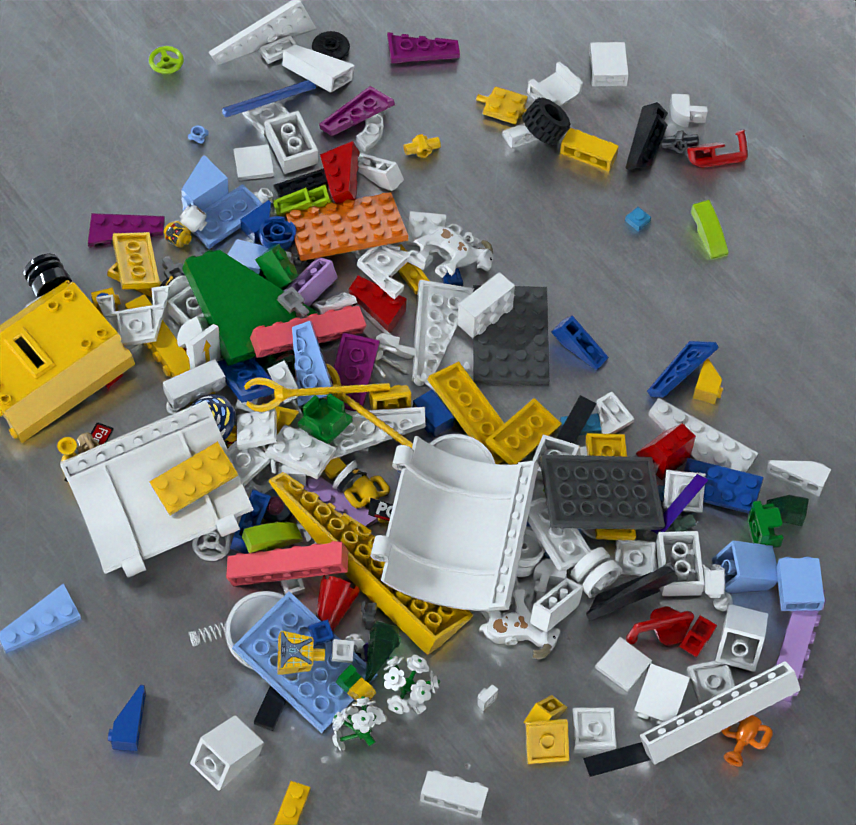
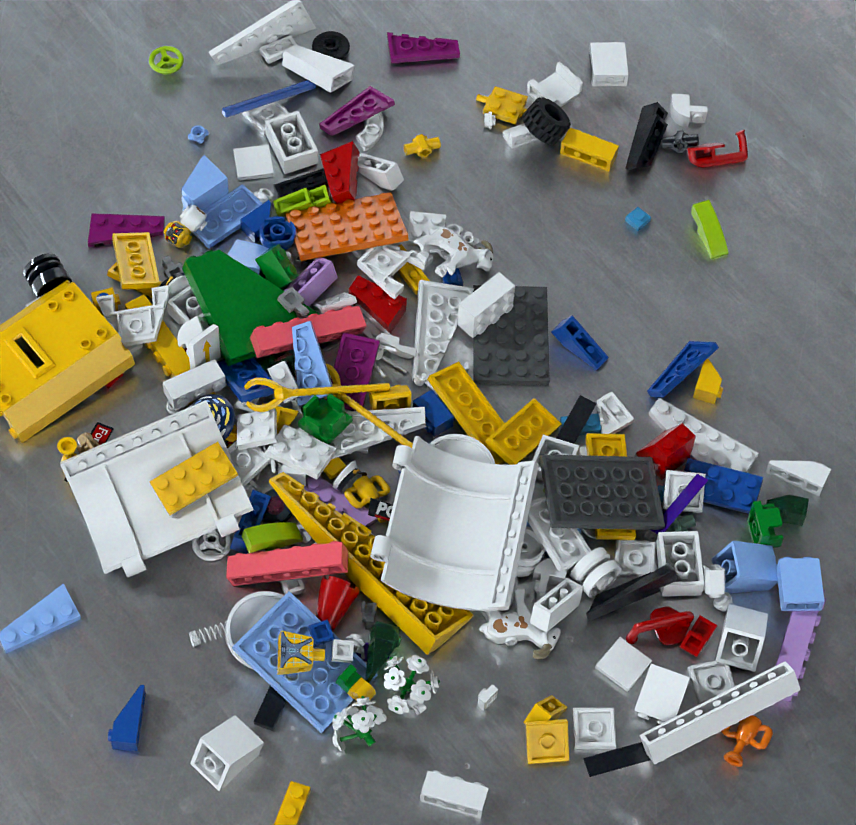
none -> white plate [484,112,495,129]

